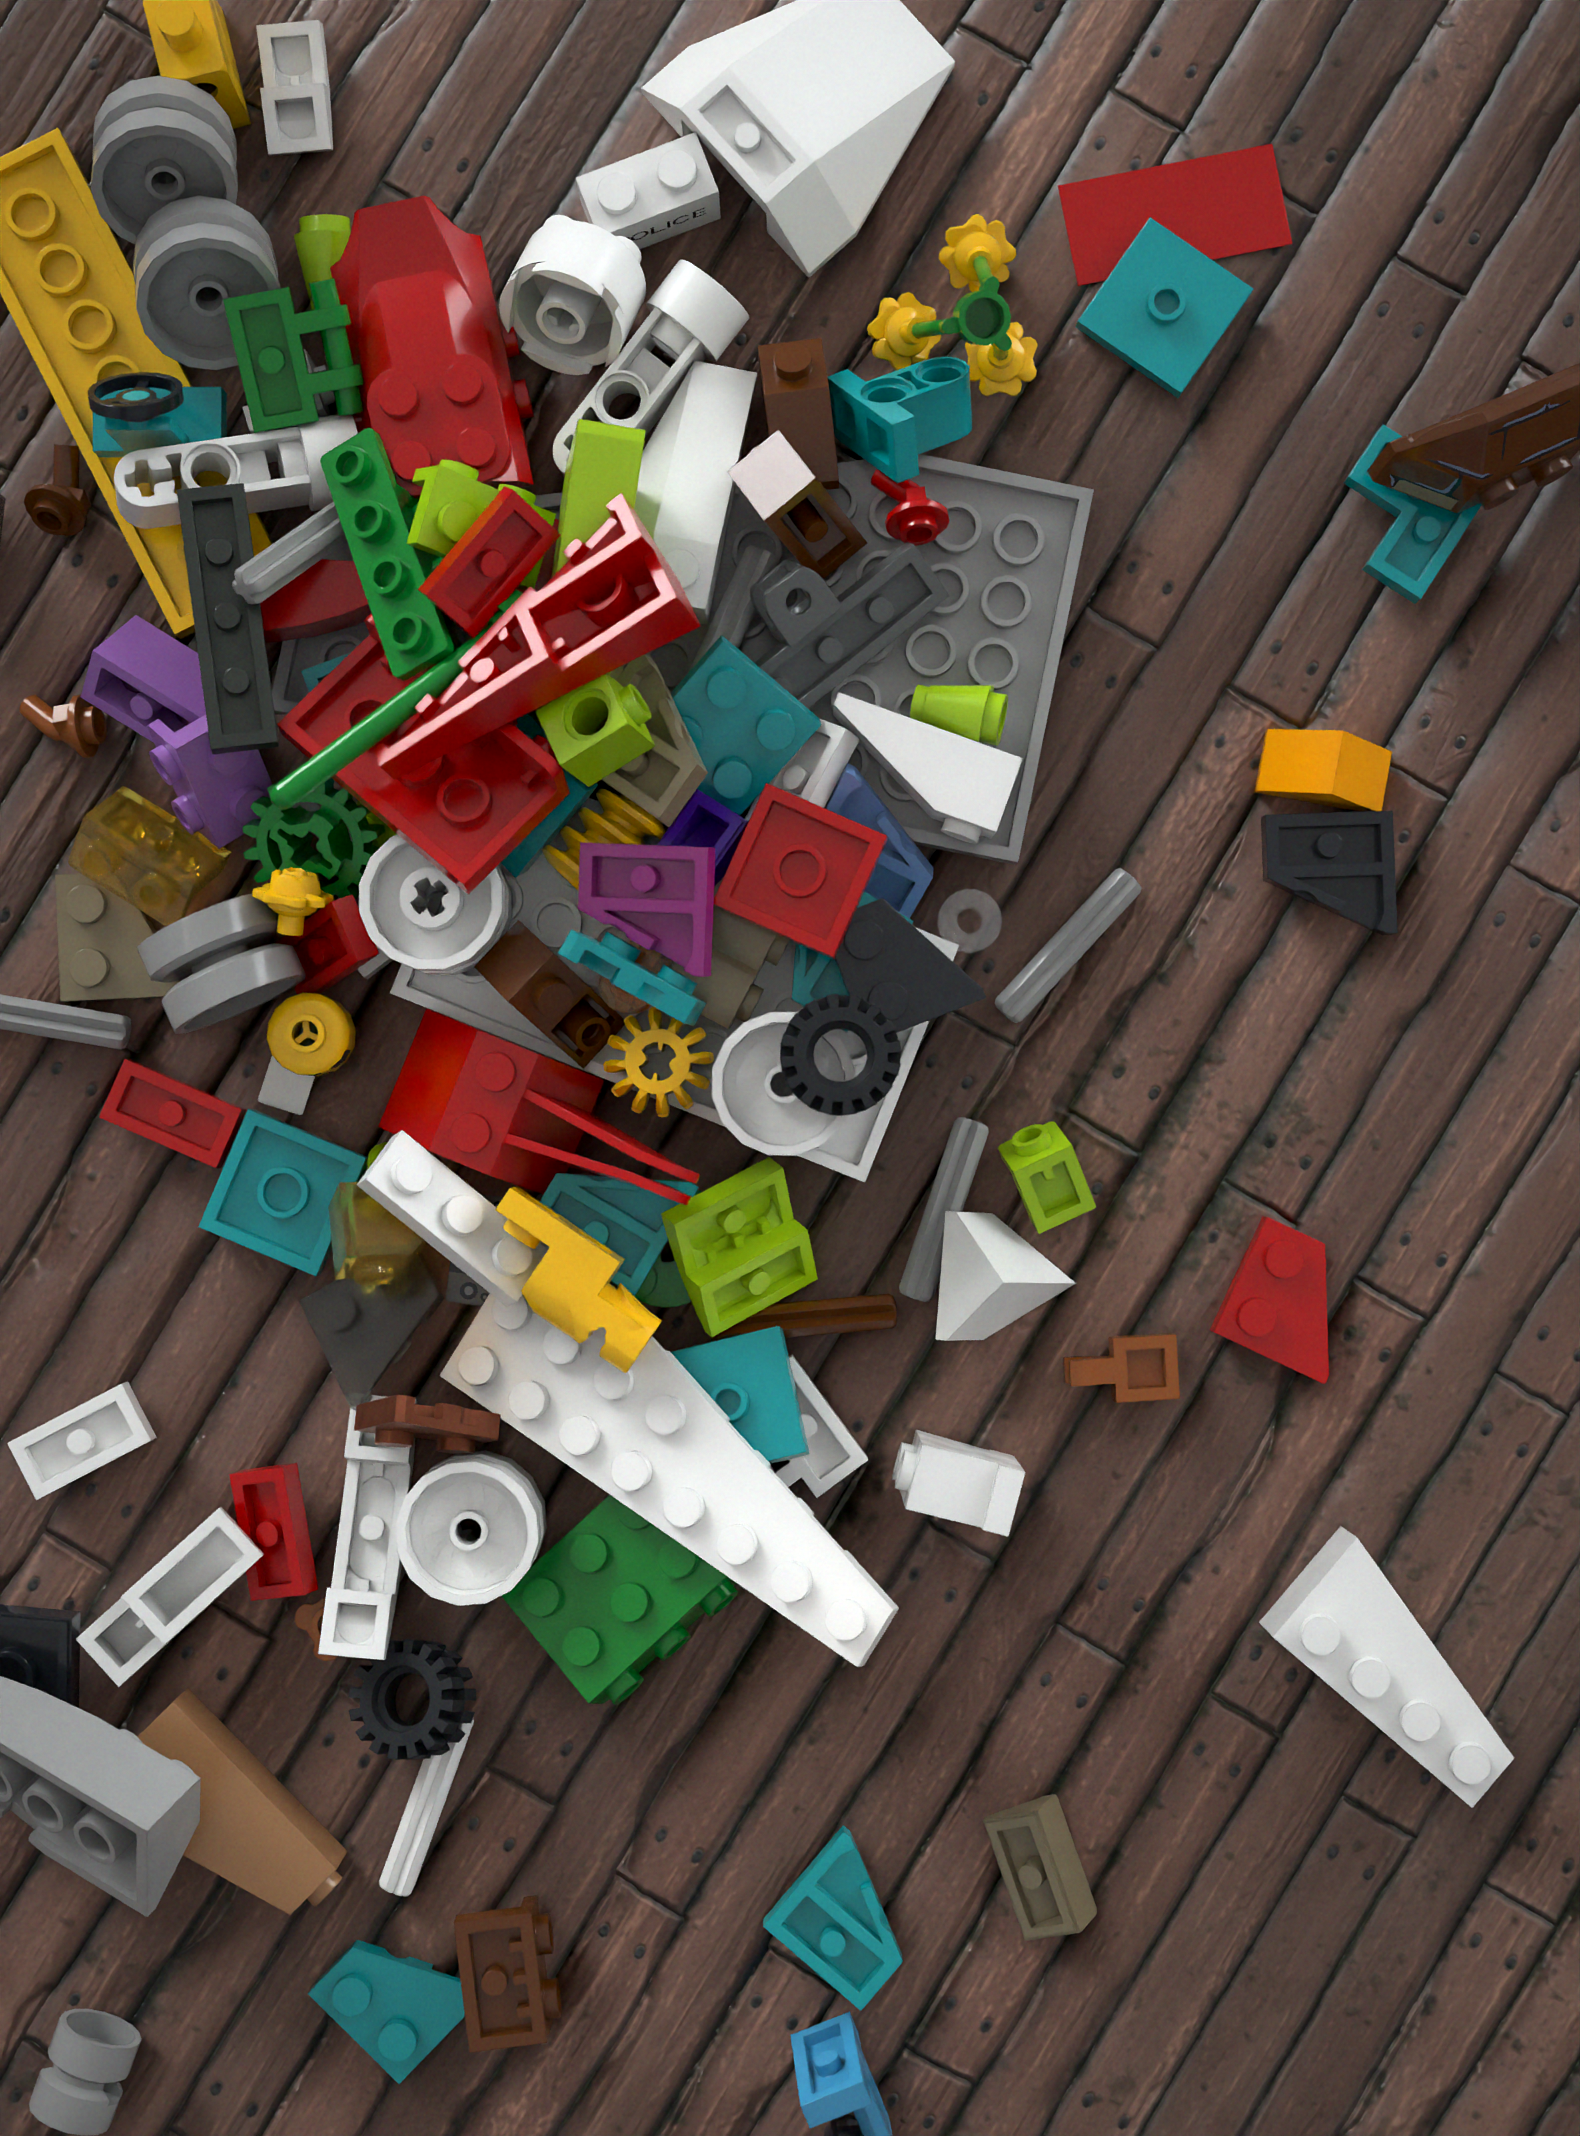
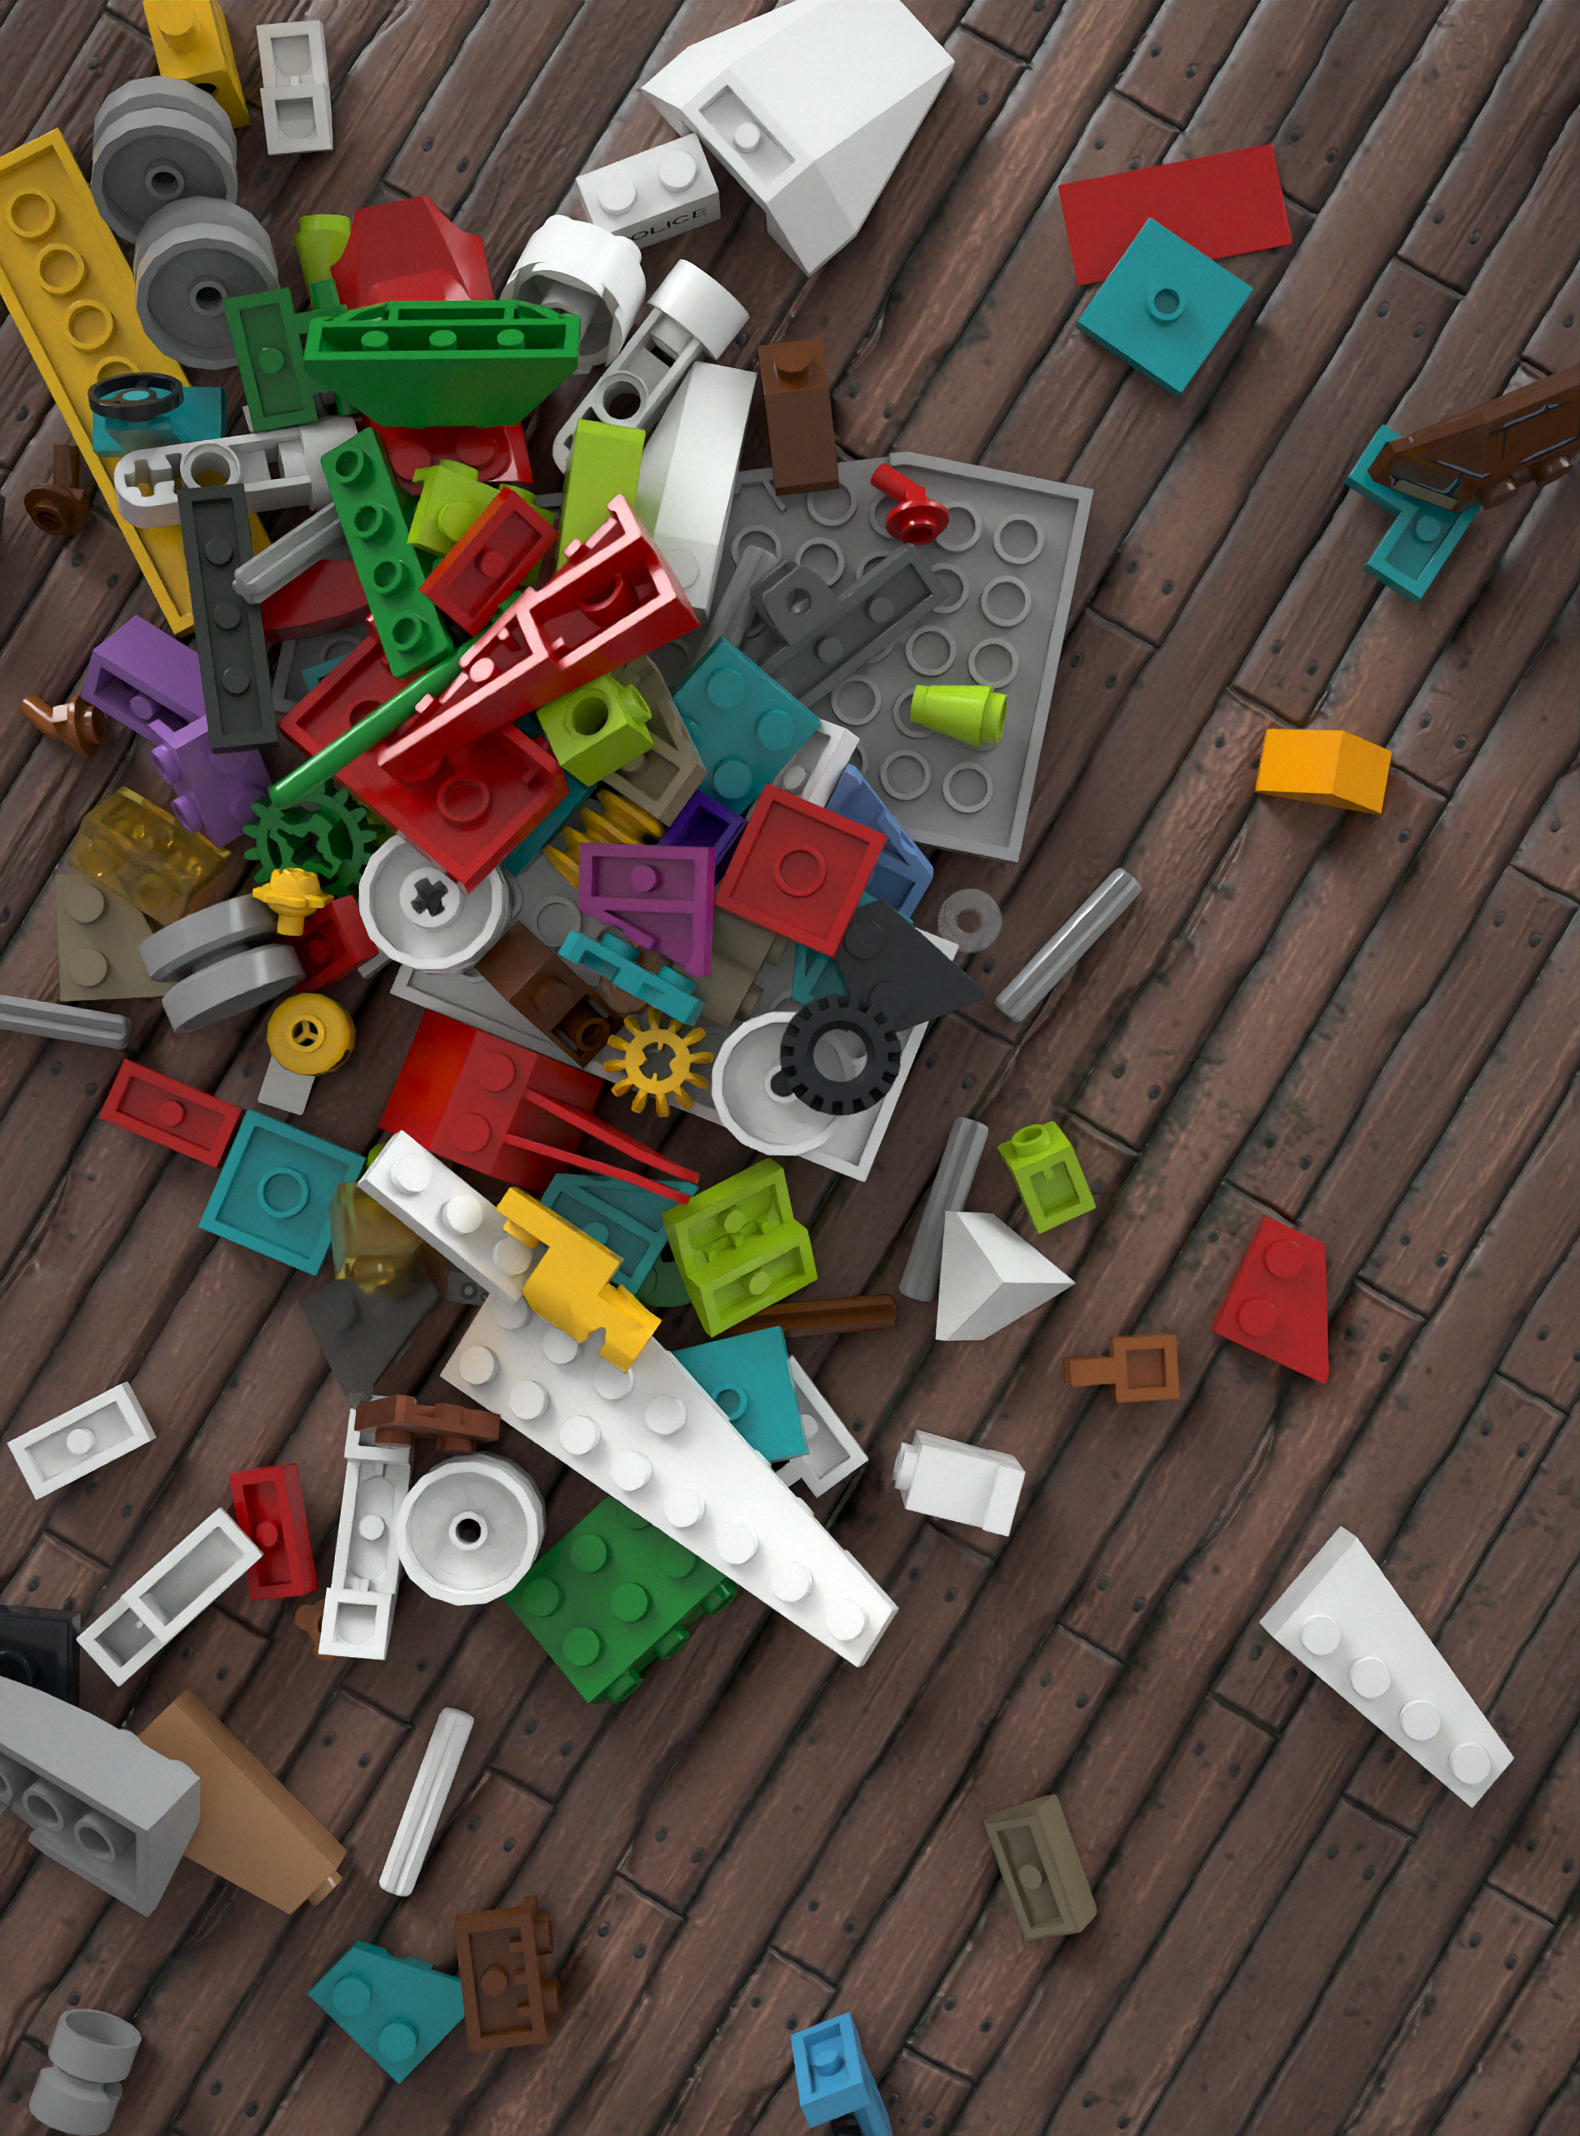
black tyre [348,1639,476,1760] -> none
reddish brown slope [727,430,867,579] -> none
teal wing [763,1825,903,2011] -> none
teal tile [827,357,973,483] -> none
white slope [833,692,1023,844] -> none
yellow plant [867,214,1037,397] -> none
black wing [1261,811,1398,935] -> none
none -> green wedge [303,300,581,429]

